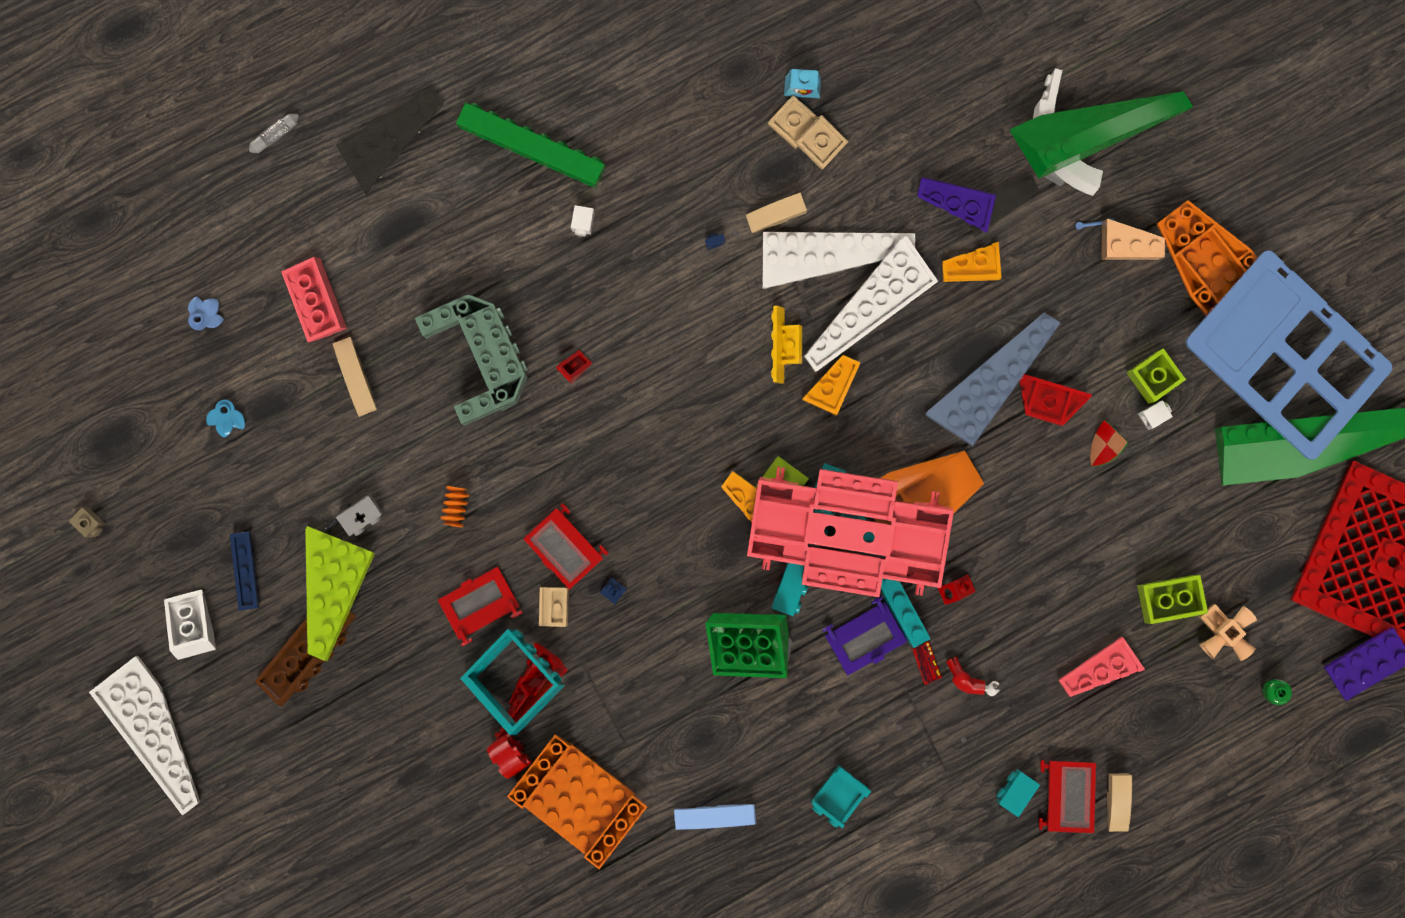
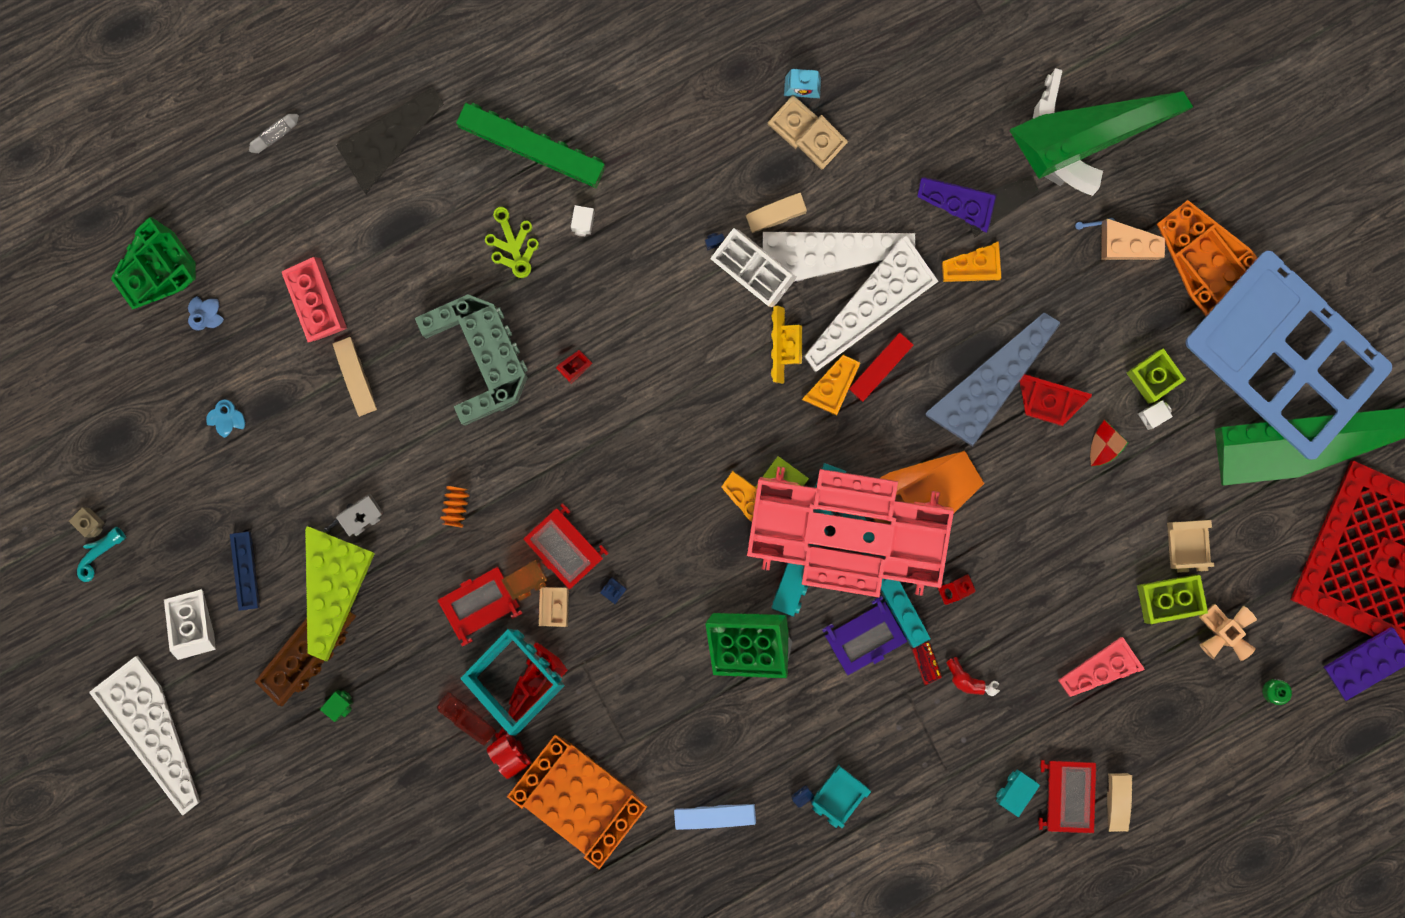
none -> teal plant [77,527,126,582]
none -> green wedge [111,217,196,310]
none -> green brick [320,690,354,722]
none -> clear red slope [437,692,496,746]
none -> lime plant [485,207,539,278]
none -> clear orange slope [502,560,549,601]
none -> white brick [710,228,797,307]
none -> dark blue slope [791,785,814,808]
none -> red tile [848,333,914,402]
none -> tan panel [1167,520,1214,572]

